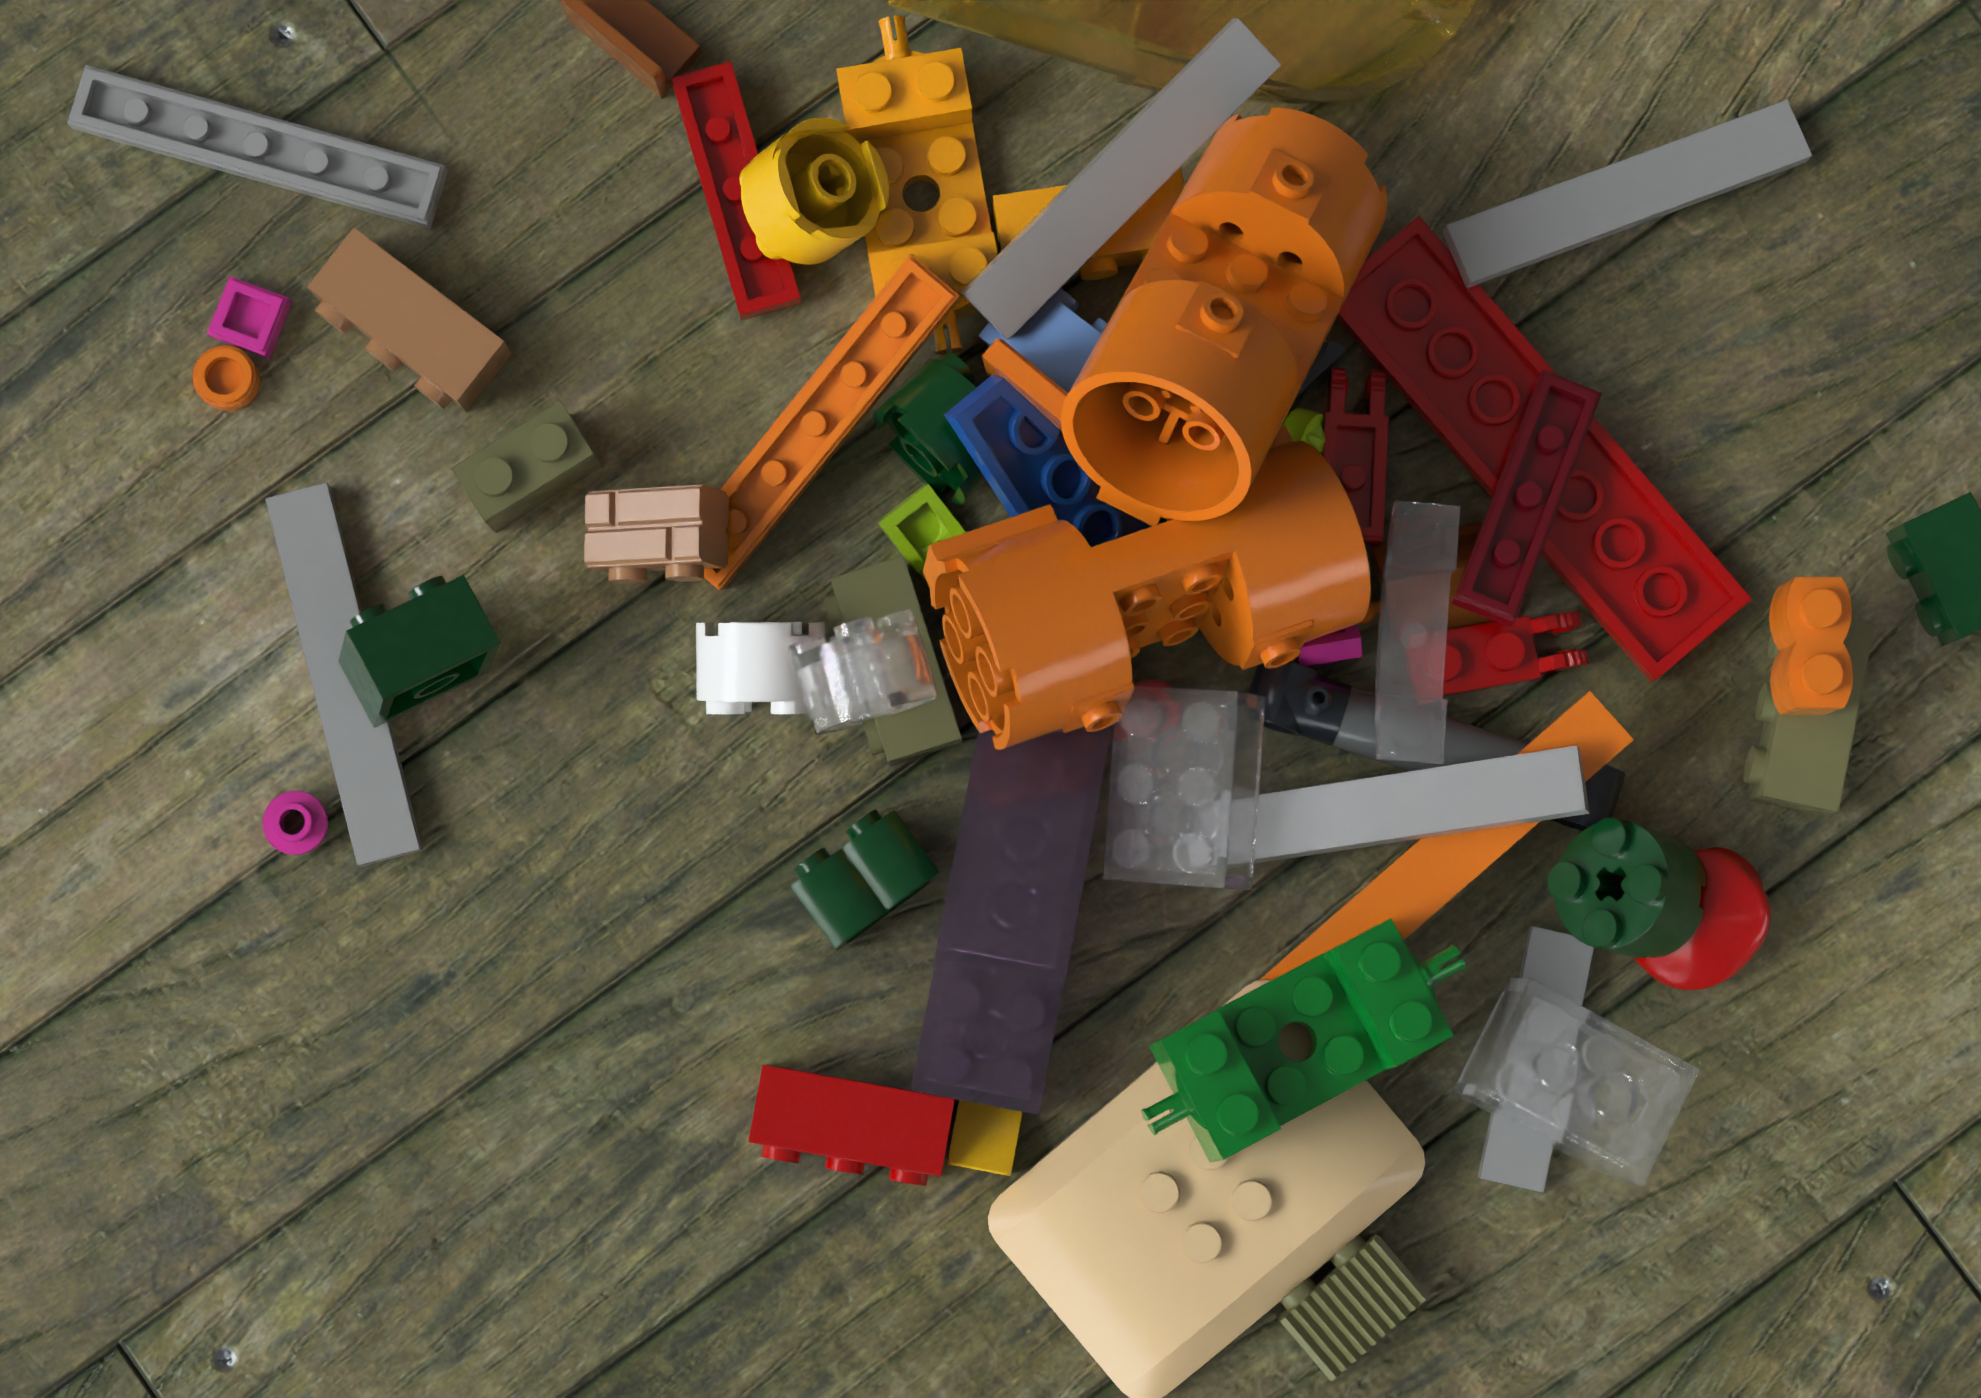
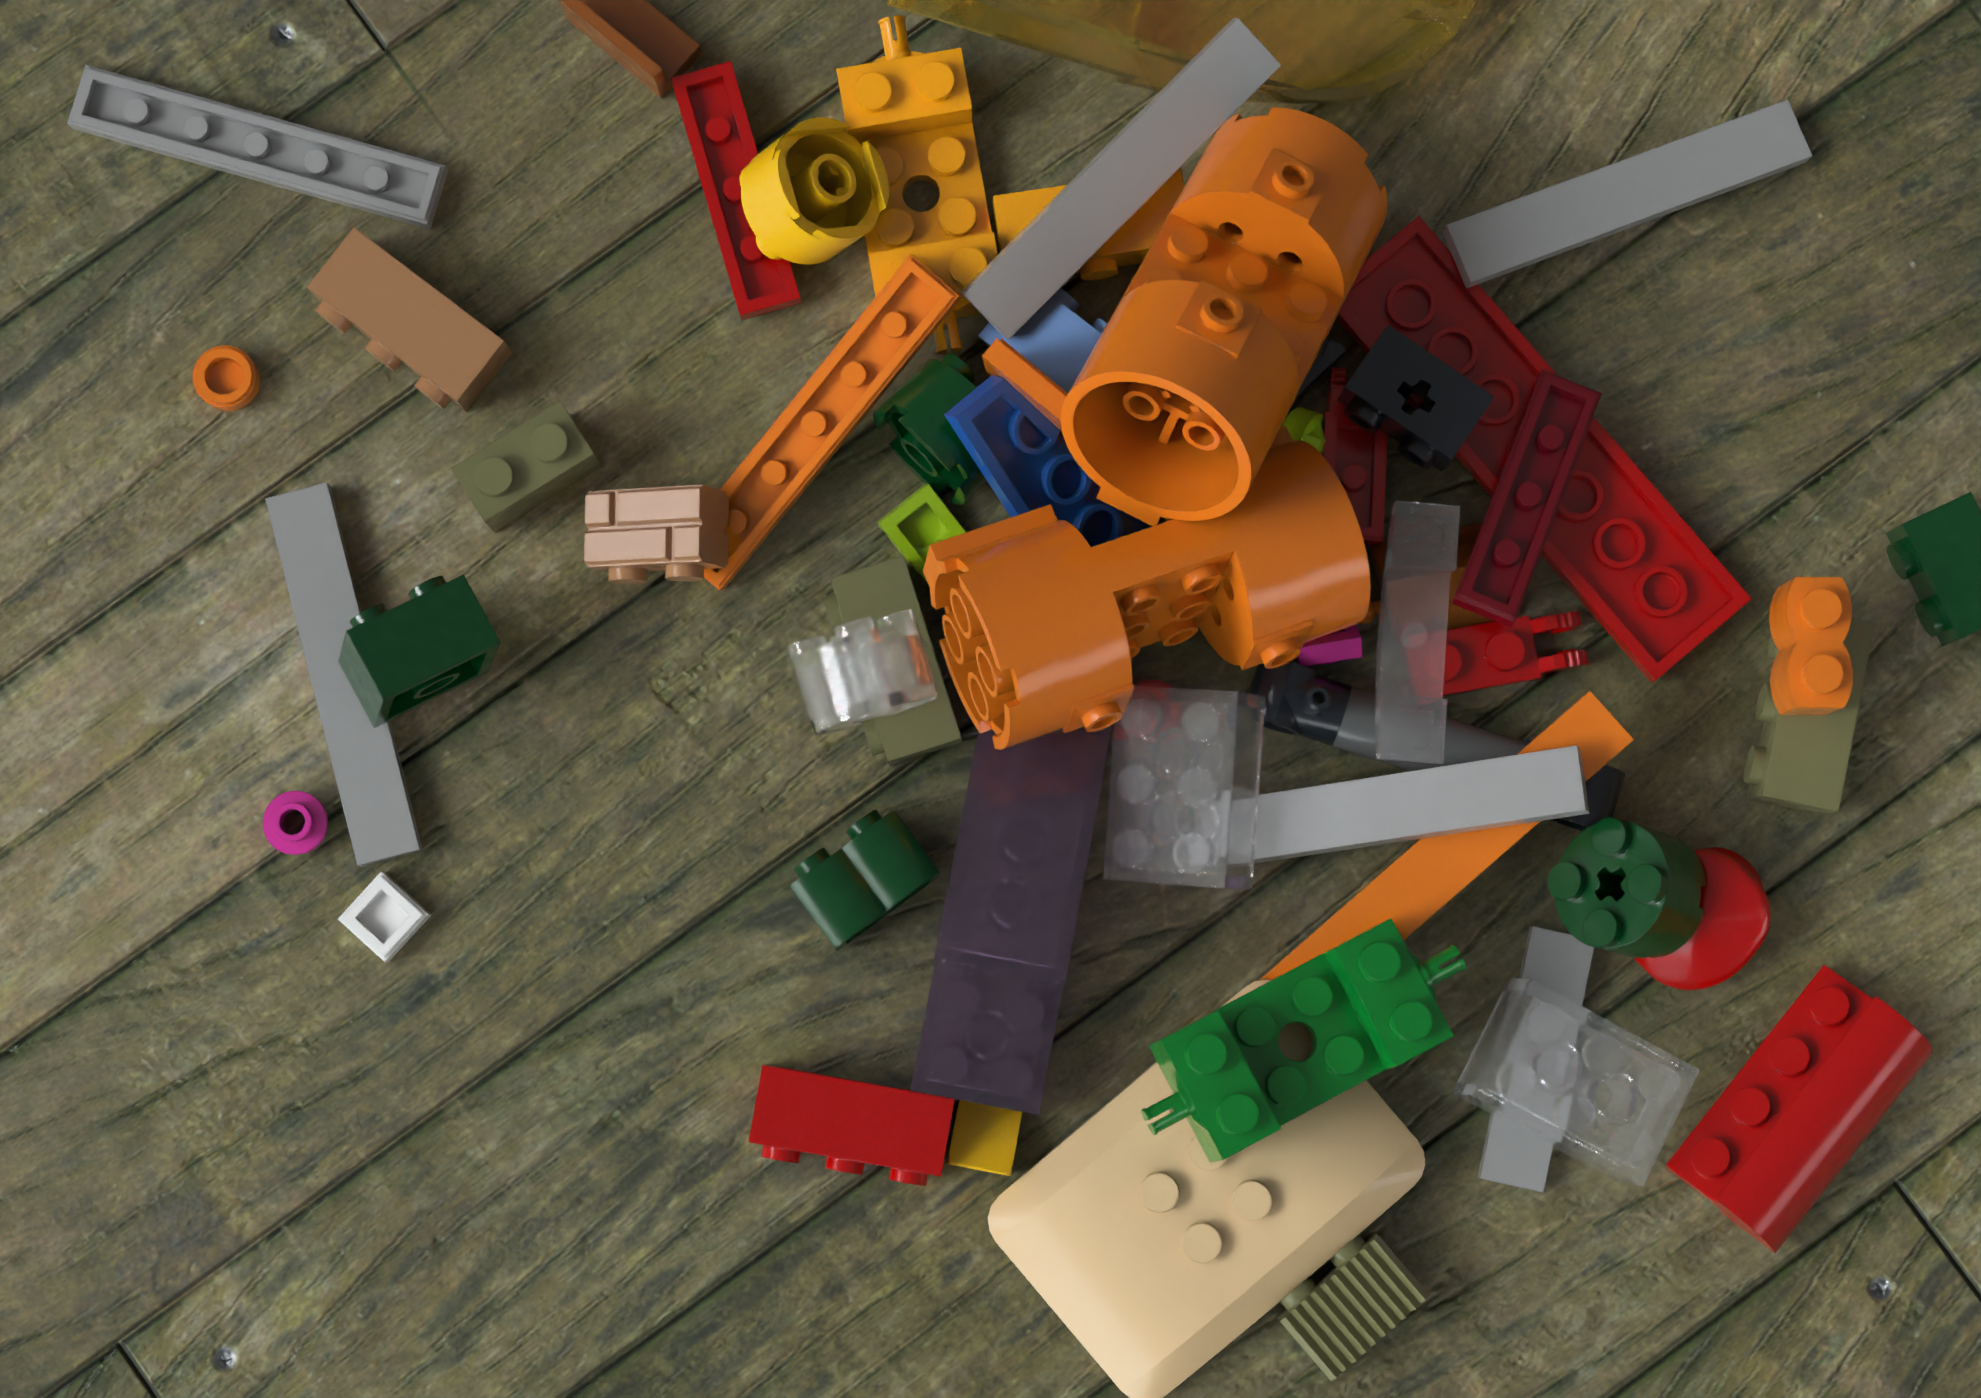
dark pink tile [206,276,293,360] -> none
white brick [696,622,825,714] -> none
none -> white tile [338,871,431,962]
none -> black brick [1337,325,1494,471]
none -> red brick [1666,965,1933,1253]

